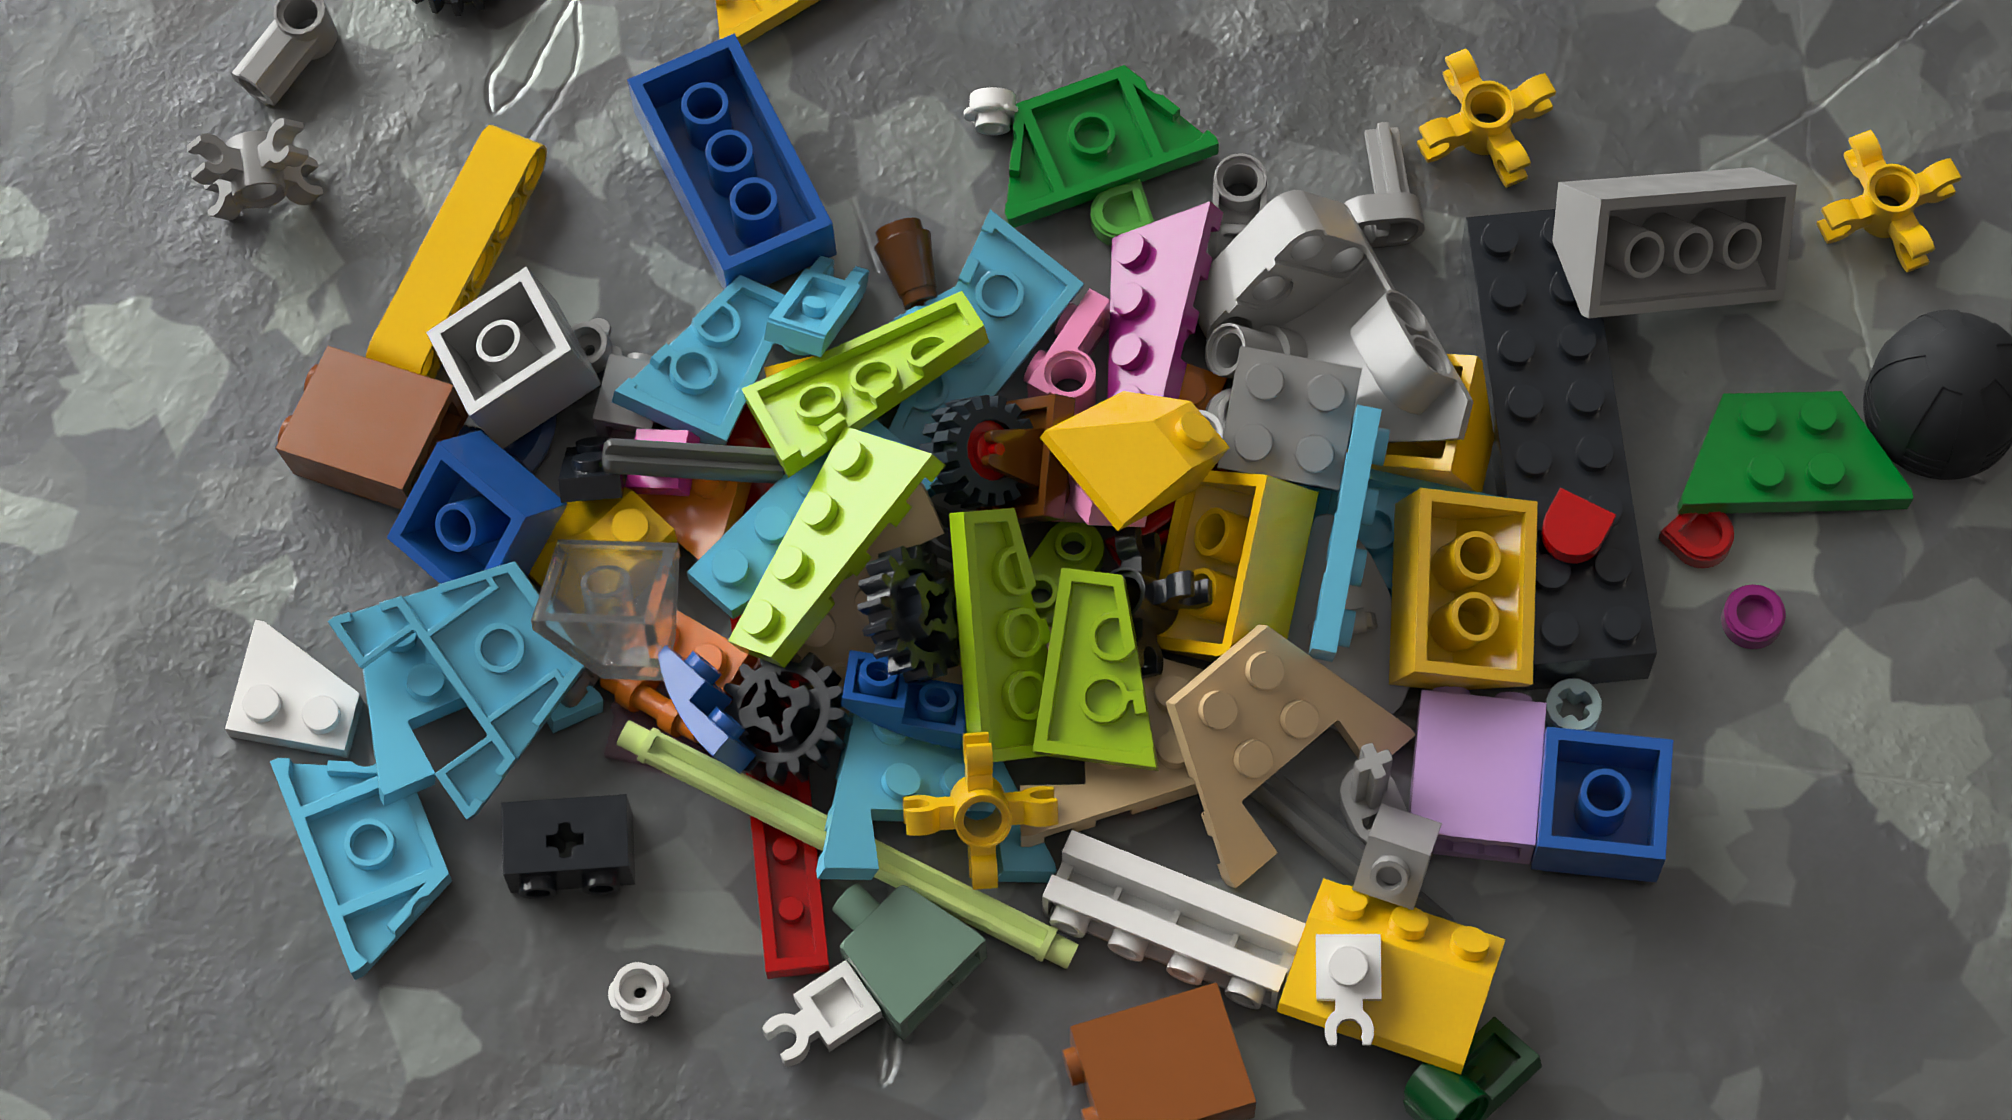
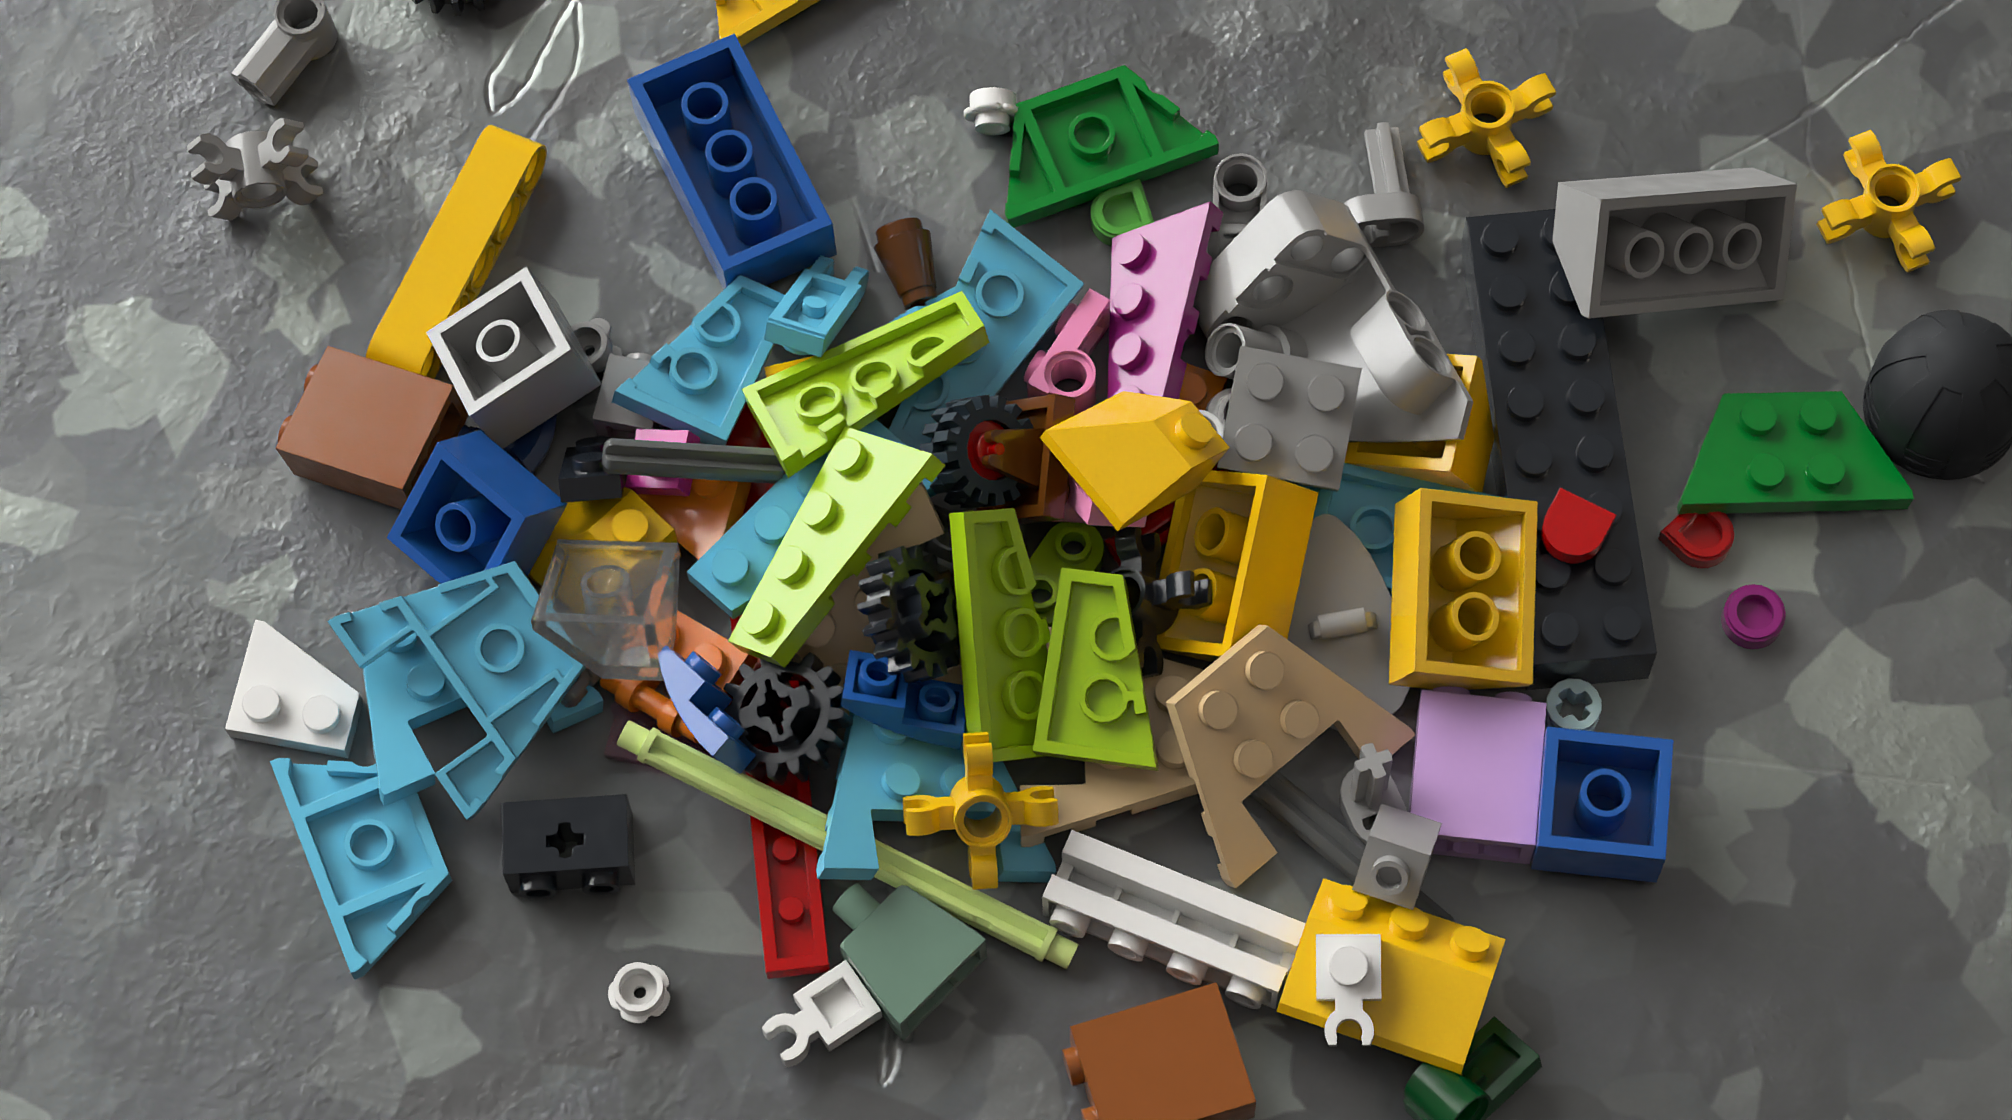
medium azure wing [1308,405,1390,662] -> none

